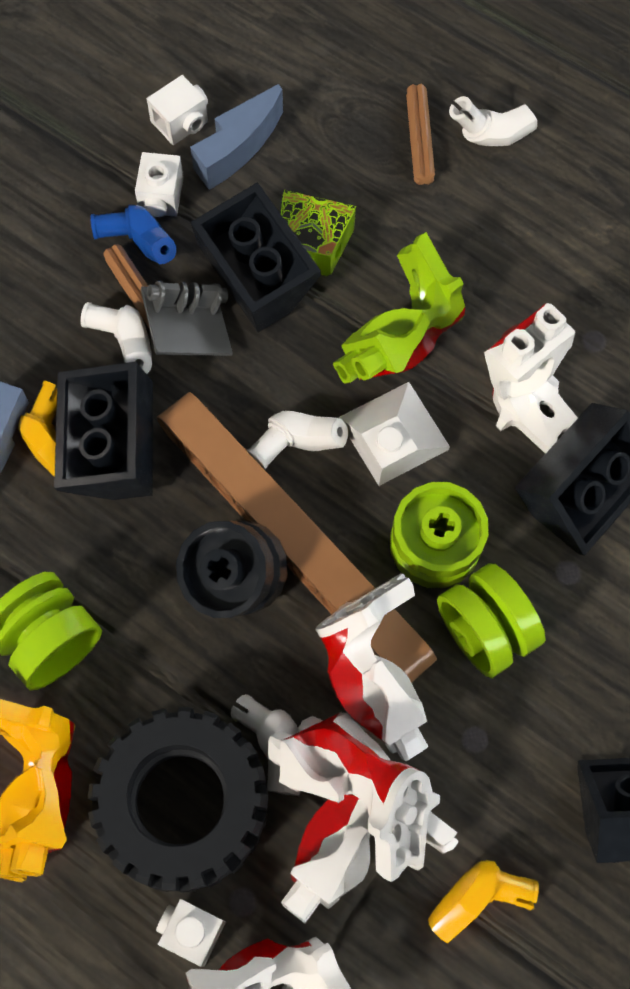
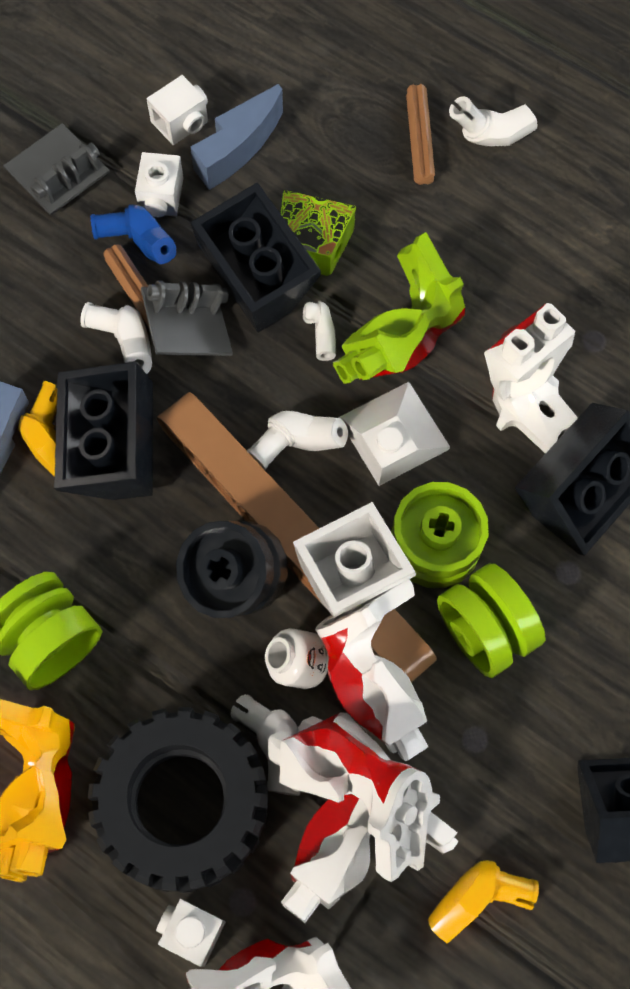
none -> dark grey hinge [3,123,110,215]
none -> white head [265,628,329,689]
none -> white slope [293,502,416,618]
none -> white arm [303,301,336,361]

